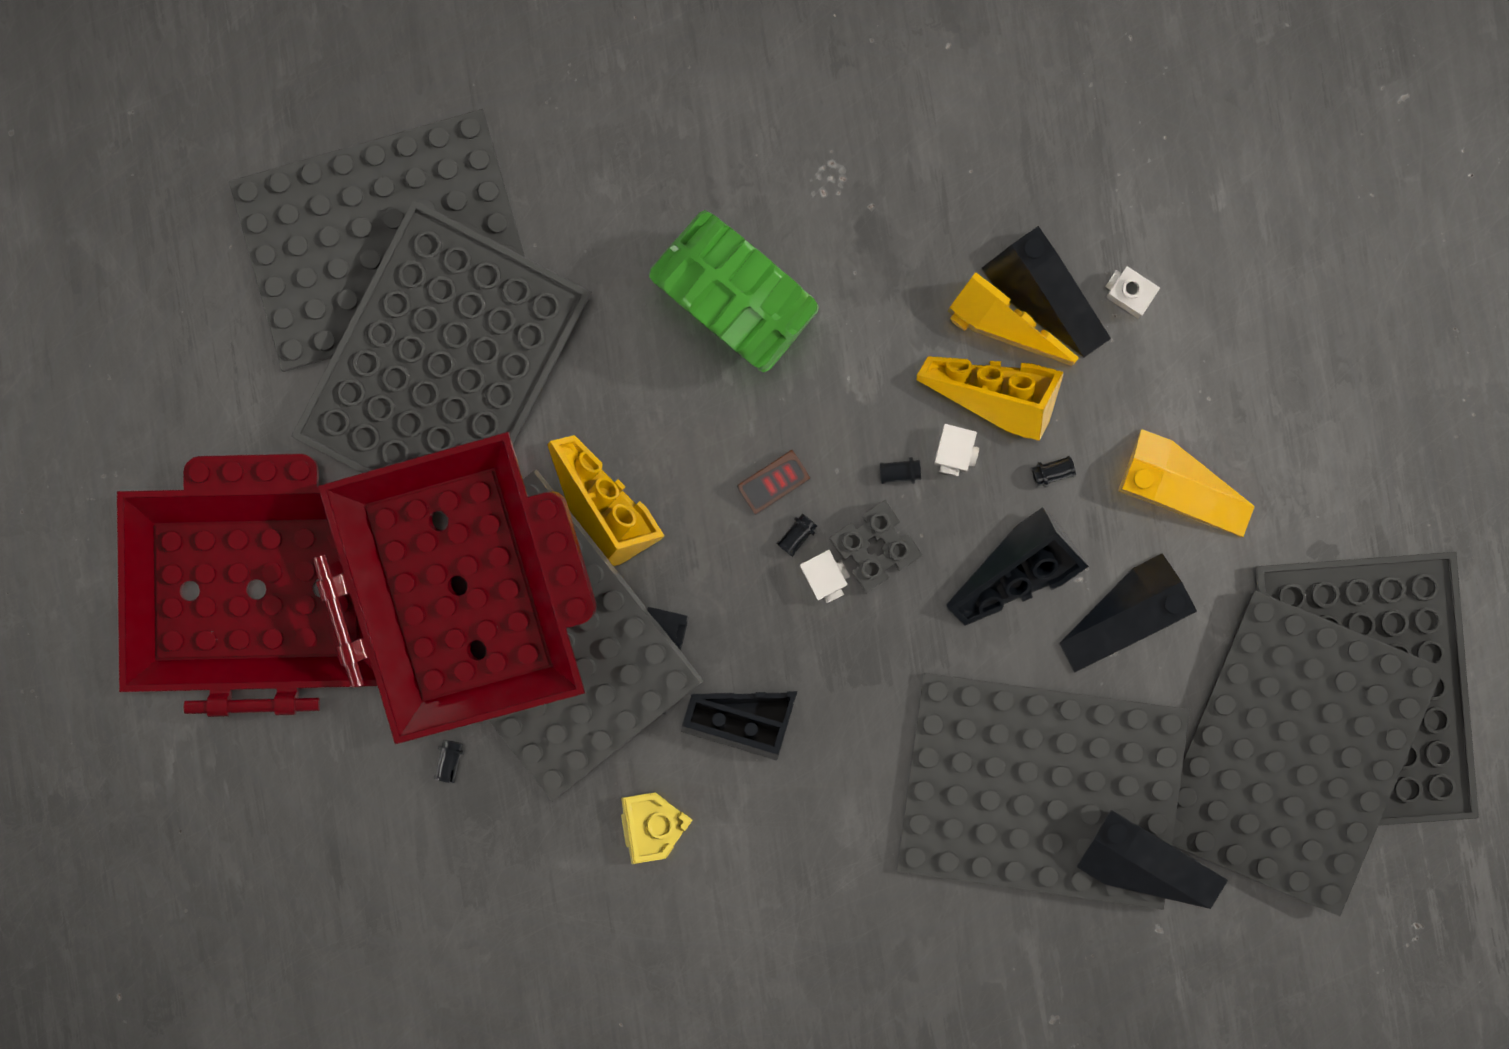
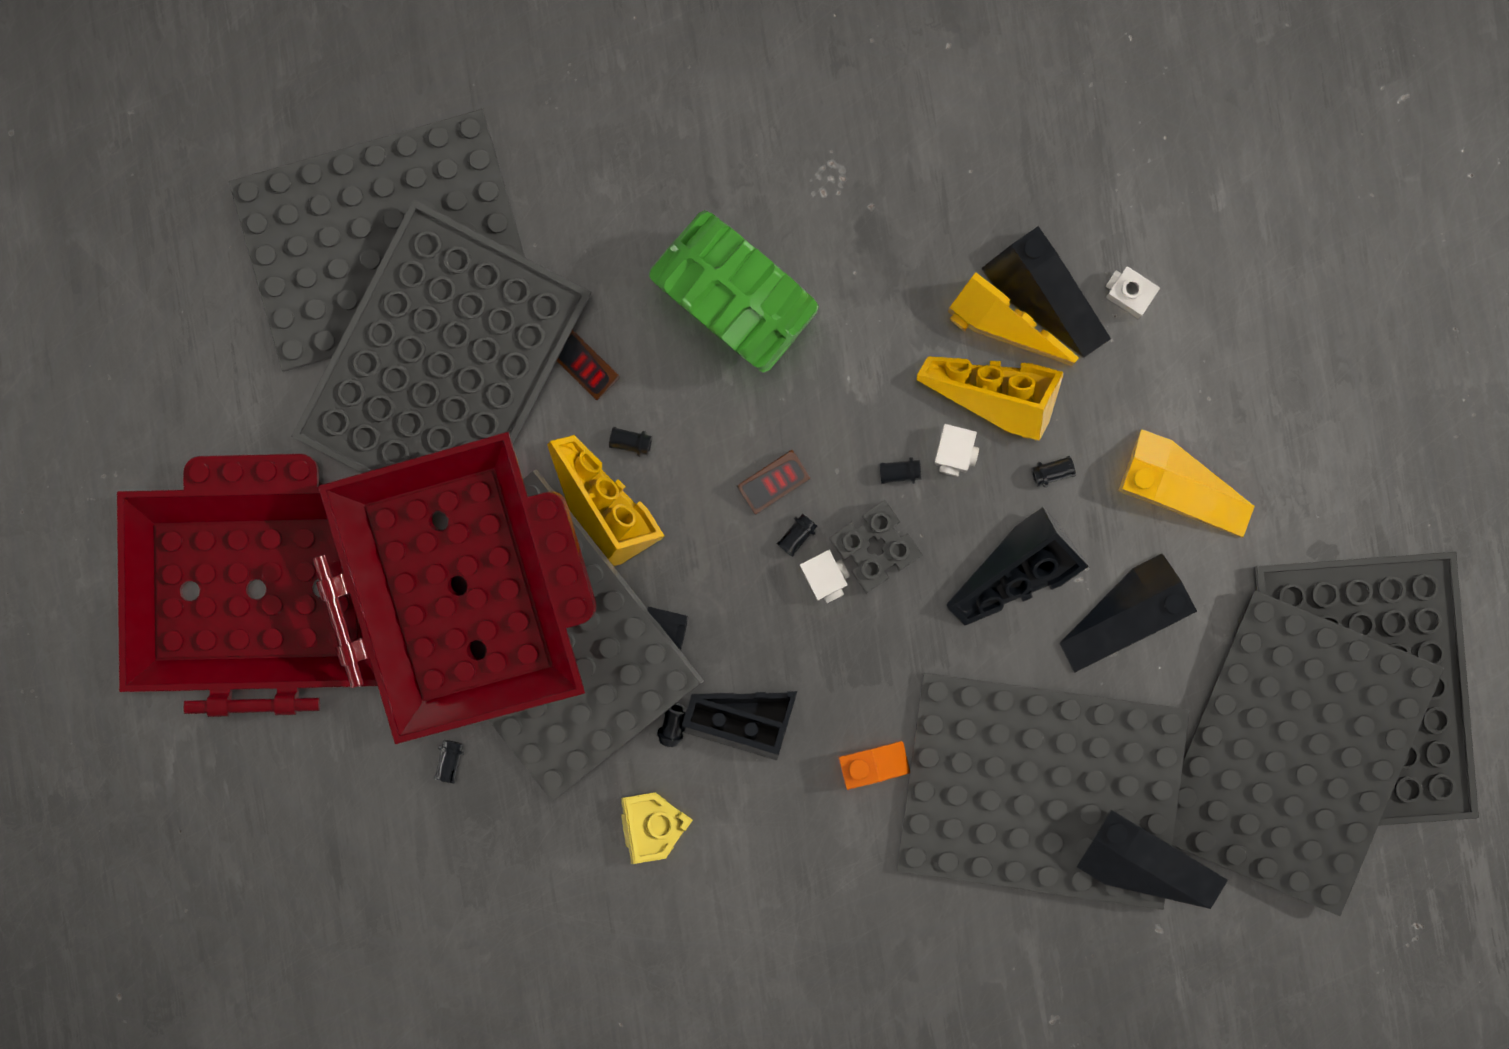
none -> slope [557,329,620,401]
none -> black pin [609,427,652,457]
none -> black pin [657,703,687,747]
none -> orange slope [838,741,910,790]

